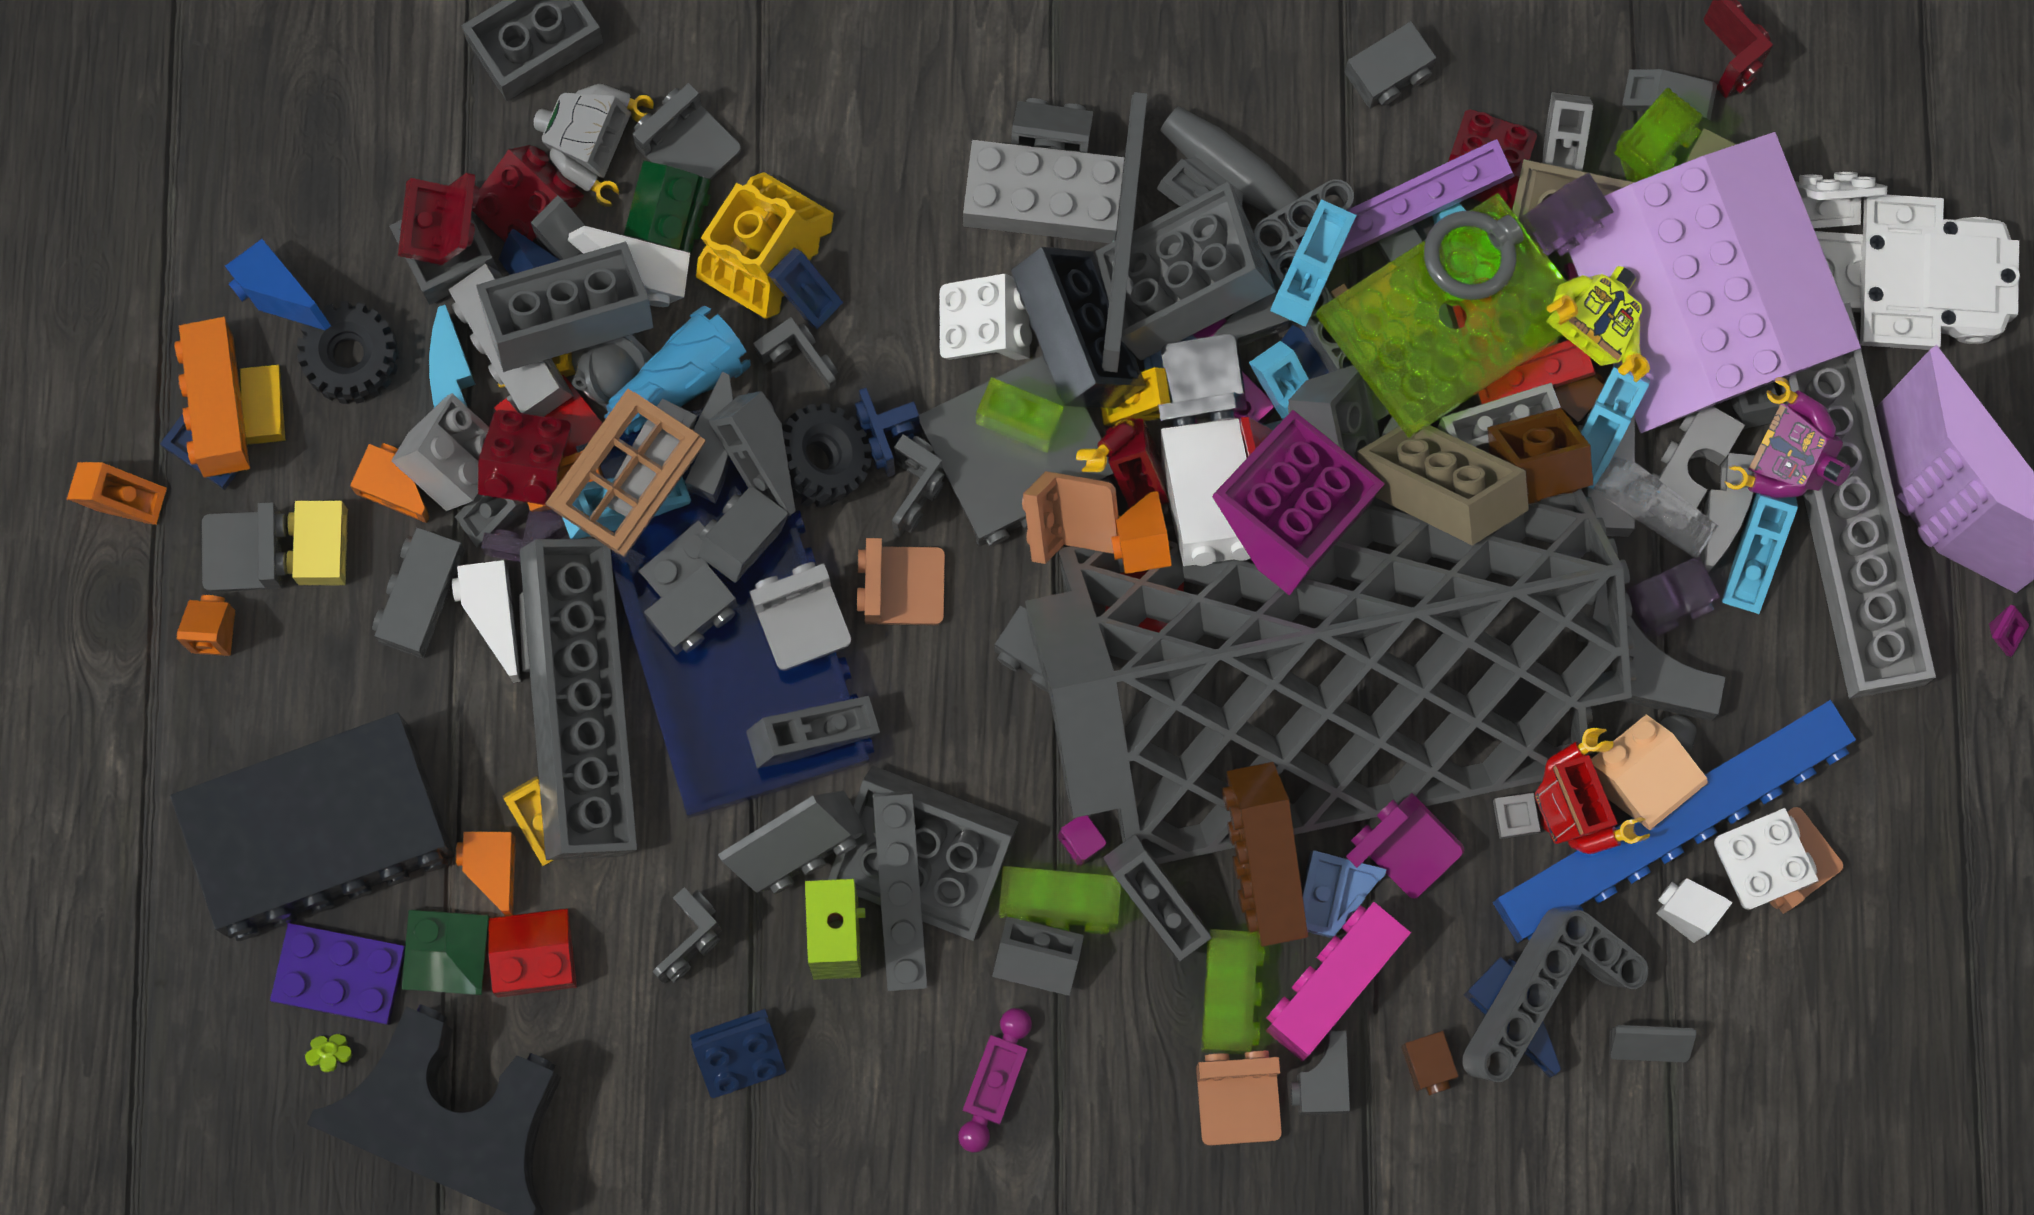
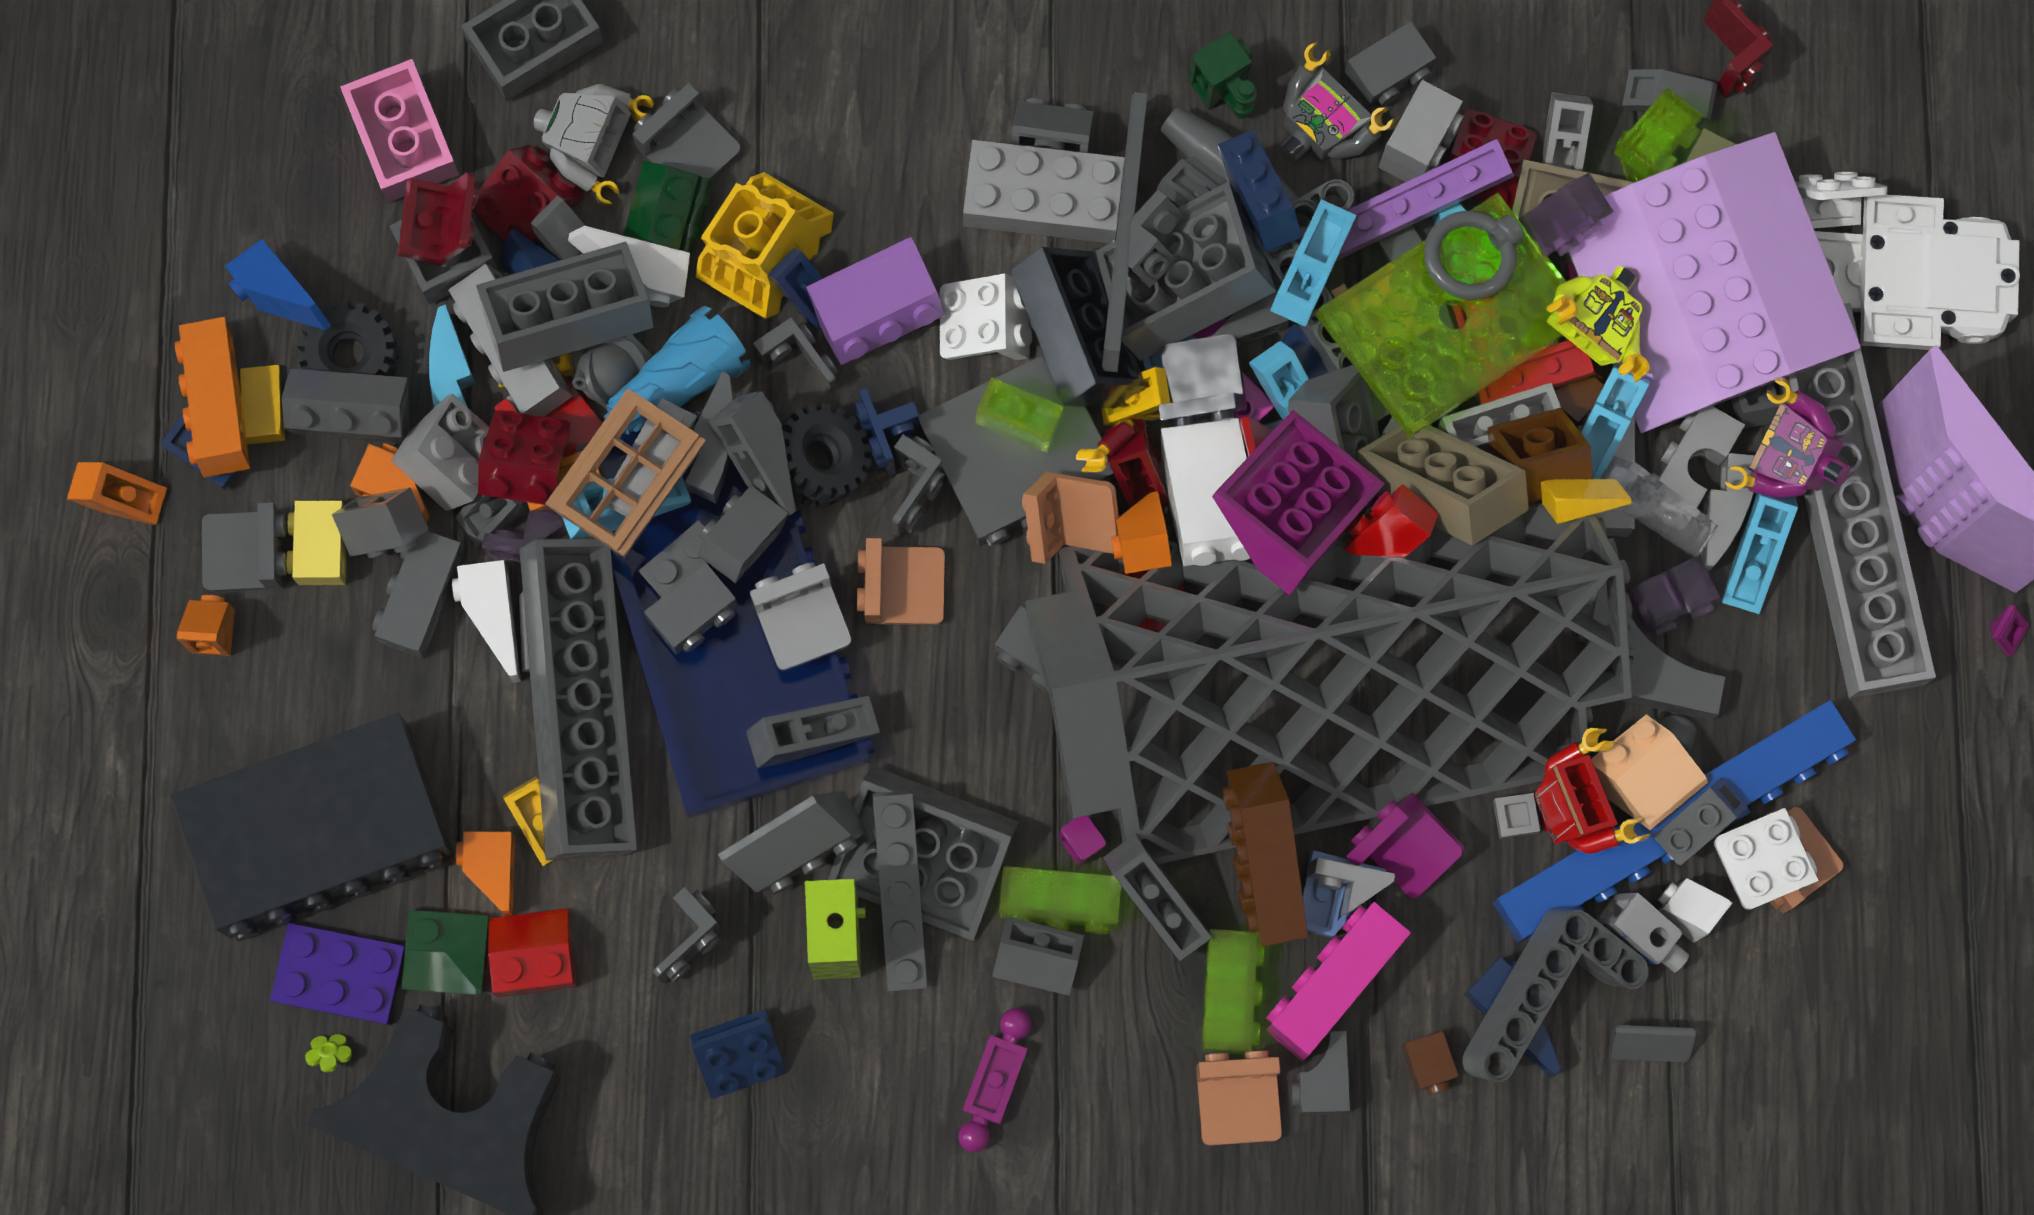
none -> dark grey slope [282,369,410,443]
none -> dark grey brick [331,487,429,558]
none -> bright pink brick [340,59,459,202]
none -> medium lavender slope [806,237,945,365]
none -> dark grey slope [1128,190,1184,288]
none -> dark green brick [1188,32,1257,119]
none -> dark blue brick [1218,130,1302,252]
none -> torso [1279,42,1398,163]
none -> light grey slope [1308,858,1395,916]
none -> red slope [1344,484,1439,558]
none -> light grey brick [1378,80,1464,182]
none -> yellow slope [1541,479,1632,524]
none -> light grey torso [1596,893,1689,973]
none -> dark grey bracket [1655,777,1748,865]

